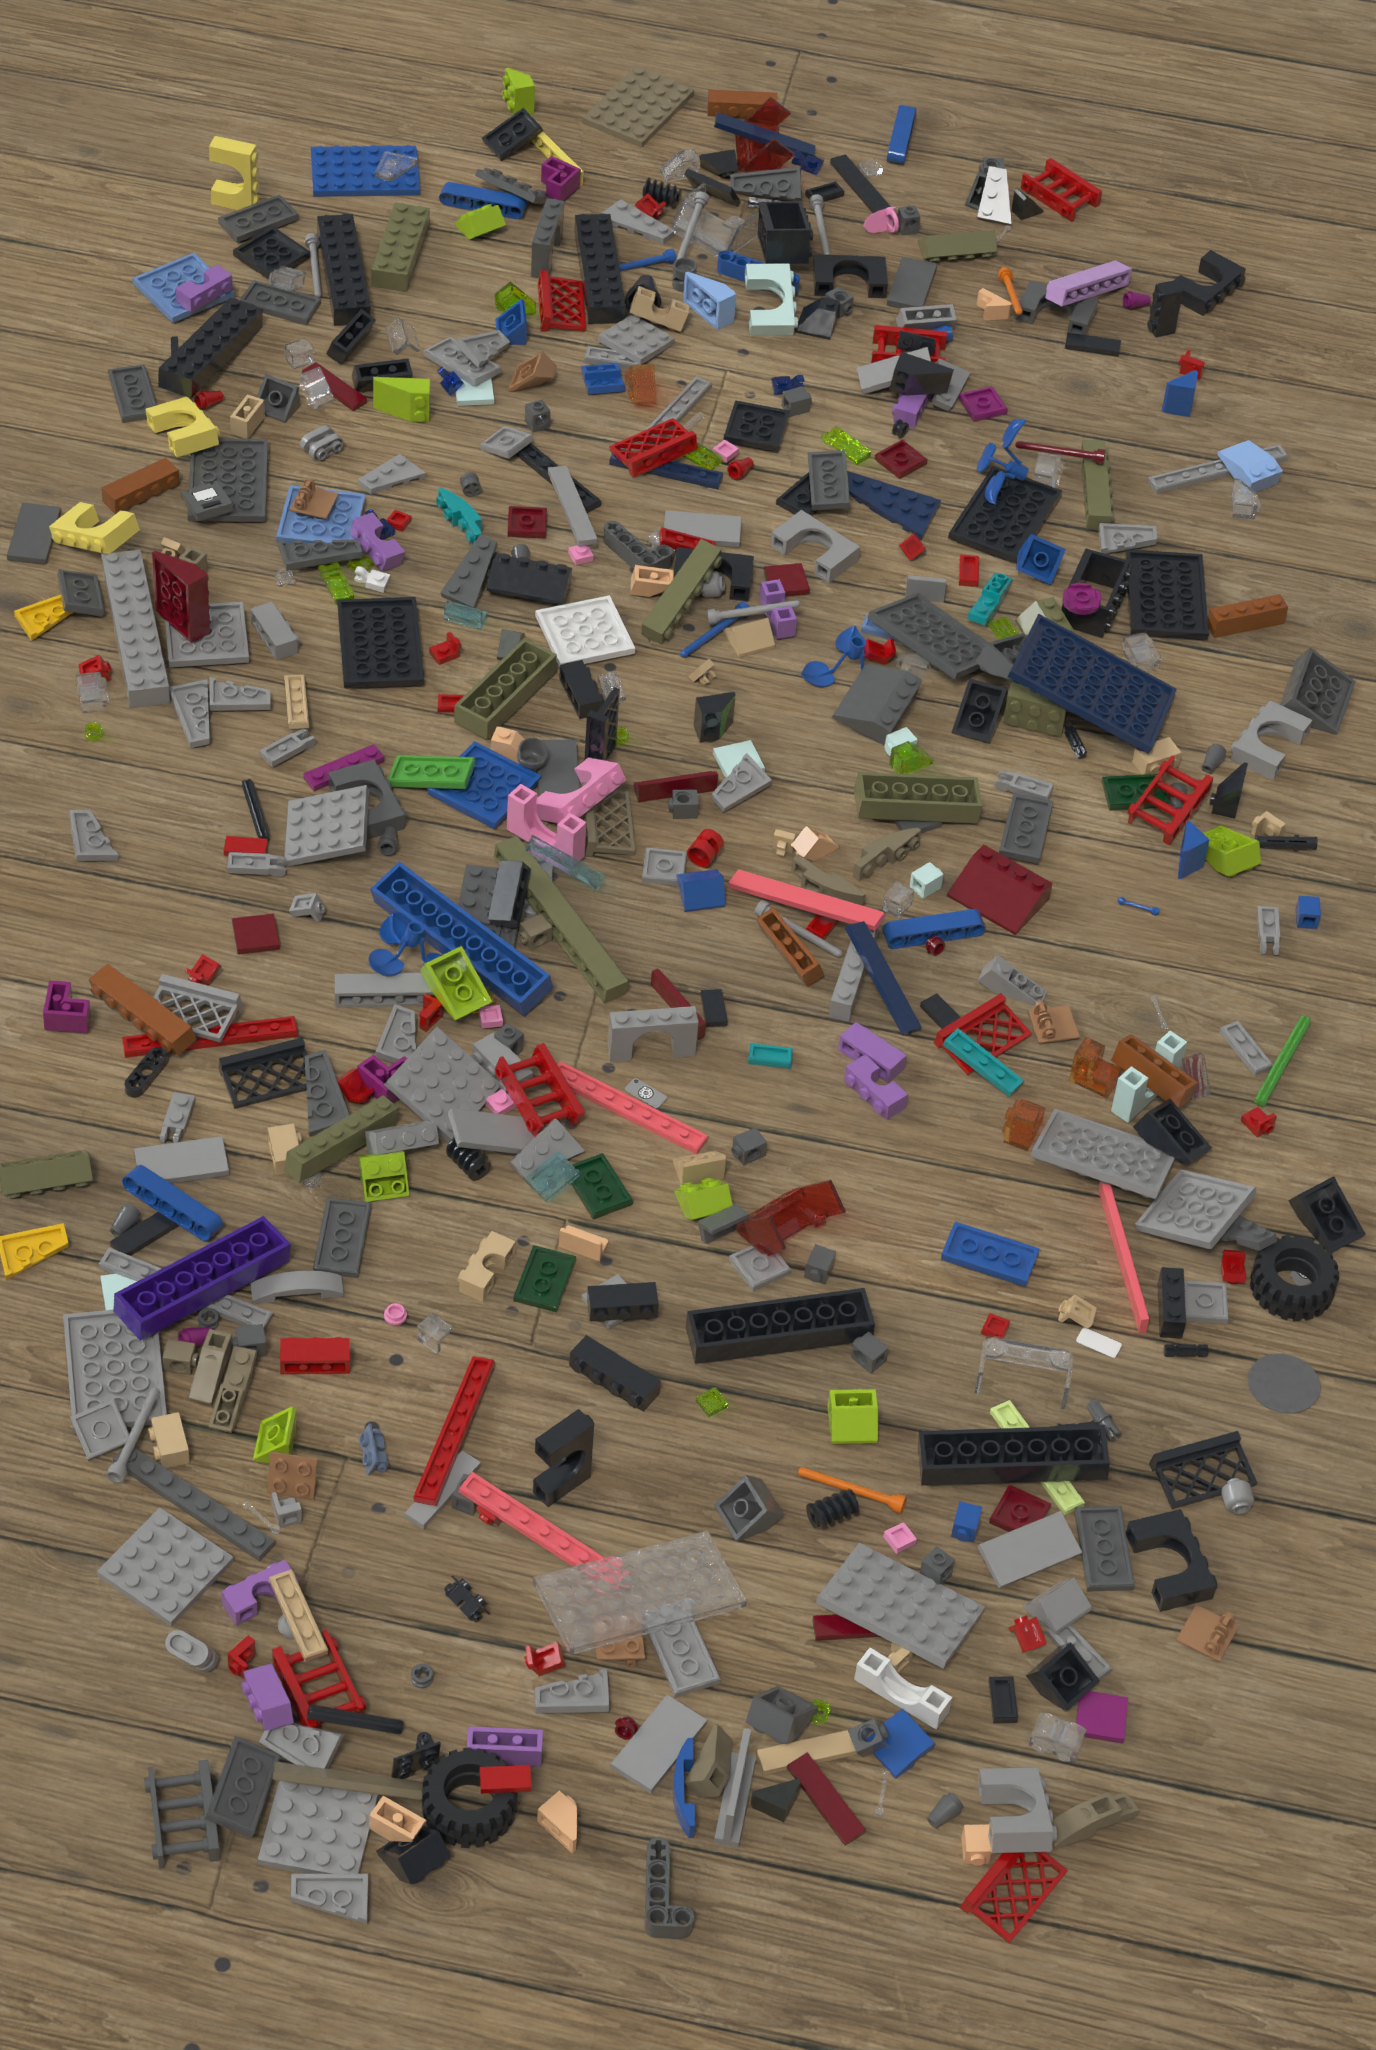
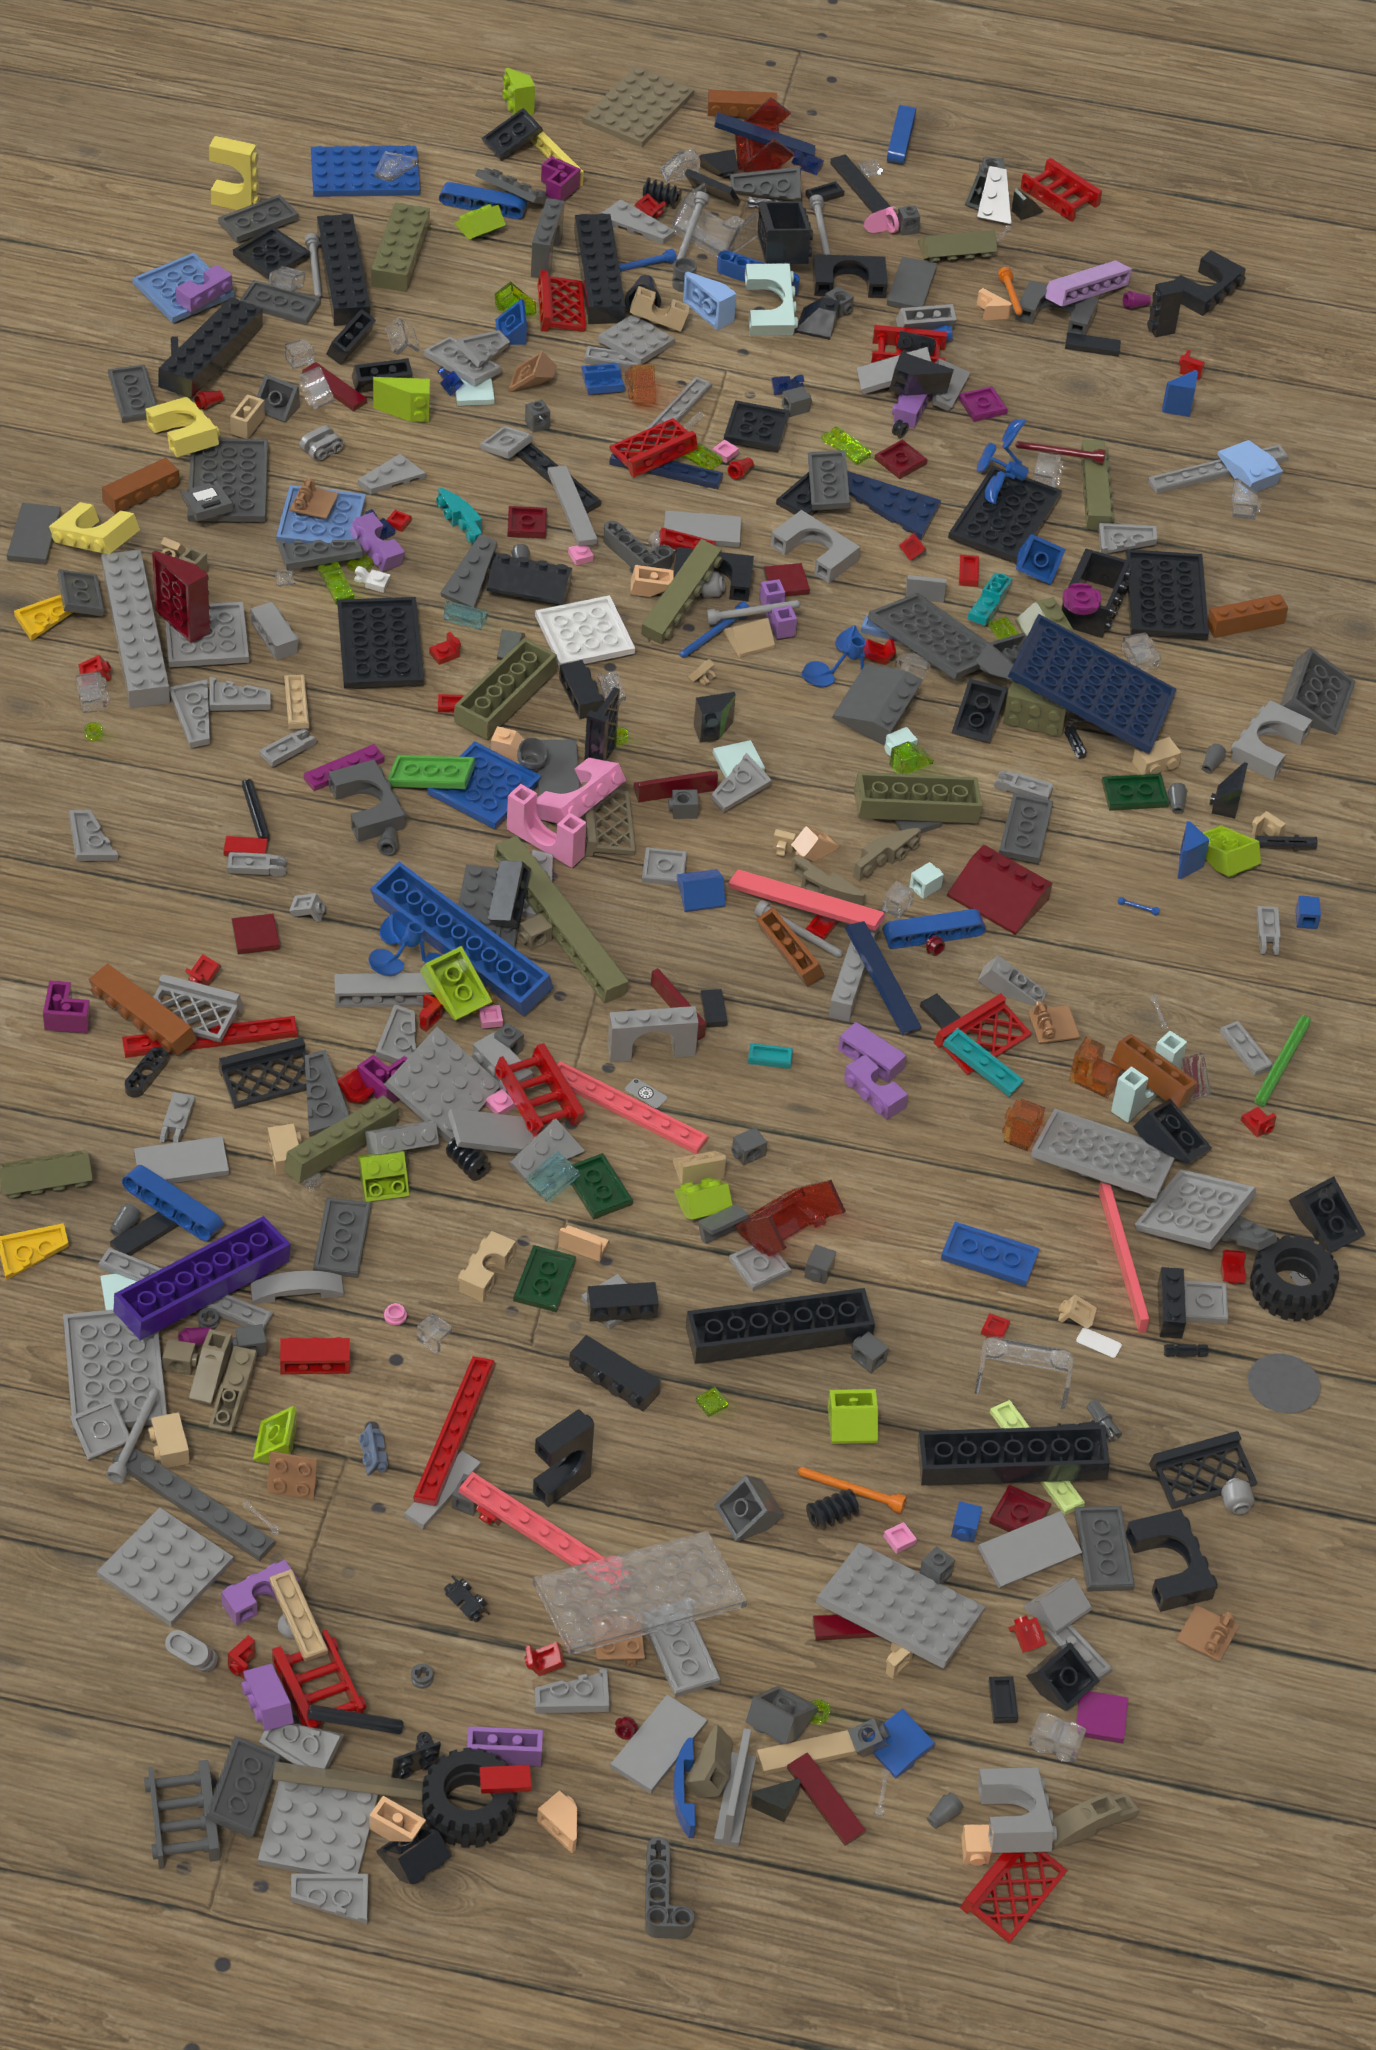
light grey panel [271,1492,302,1528] -> none
light grey plate [284,785,369,867] -> none
dark grey wheel [460,472,481,497] -> none
clear light blue tile [525,835,604,891] -> none
red wheel [687,829,724,867] -> none
white arch [854,1648,952,1730] -> none
red fence [1127,755,1213,846] -> none

